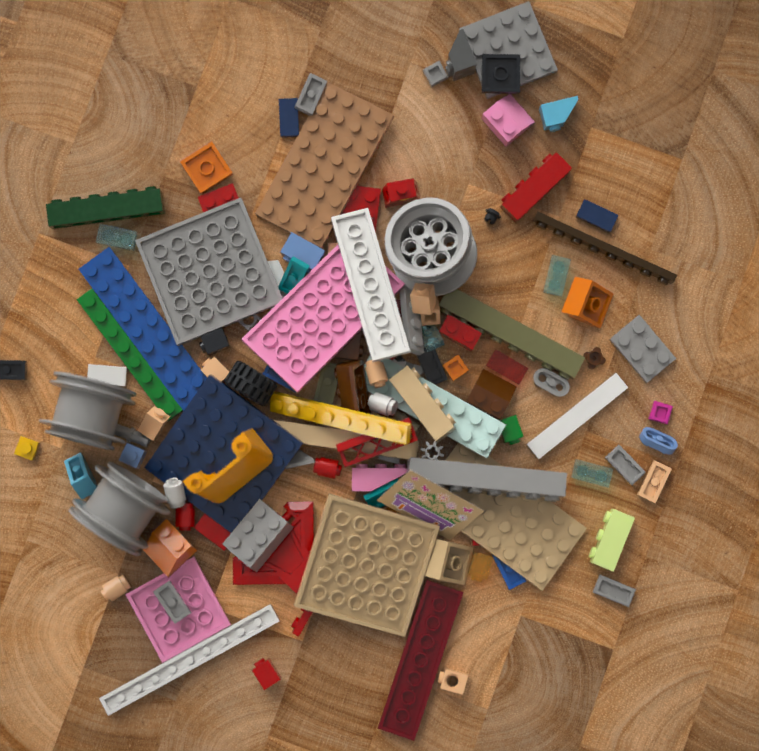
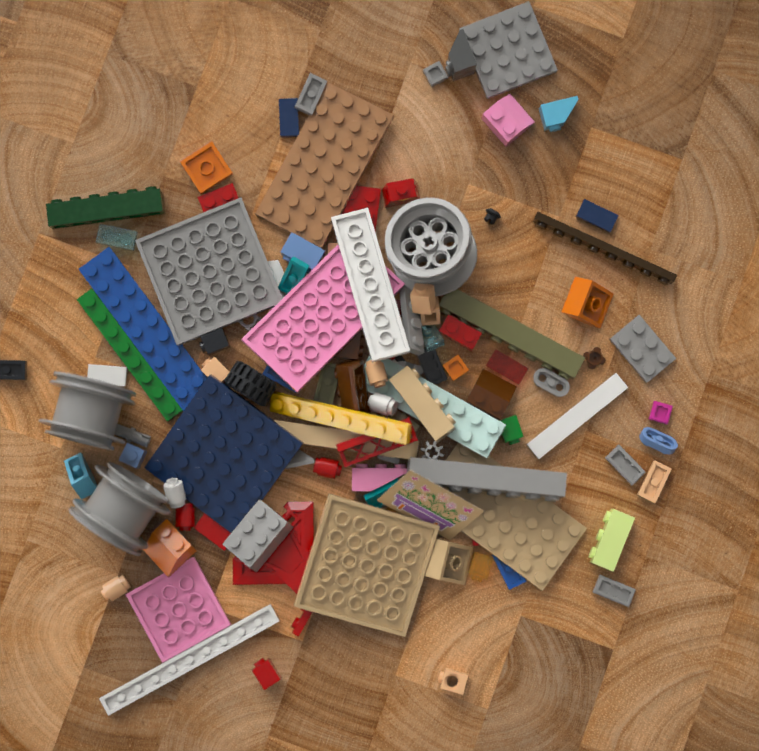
yellow plate [14,436,40,461] -> none
light nougat brick [137,406,170,441] -> none
light grey plate [153,580,192,624] -> none
light orange windscreen [182,428,273,504] -> none
dark red plate [377,580,464,741] -> none
black plate [481,54,520,94] -> none
red brick [500,152,572,223] -> none
clear light blue plate [543,255,571,297] -> none
clear light blue plate [571,459,613,488] -> none

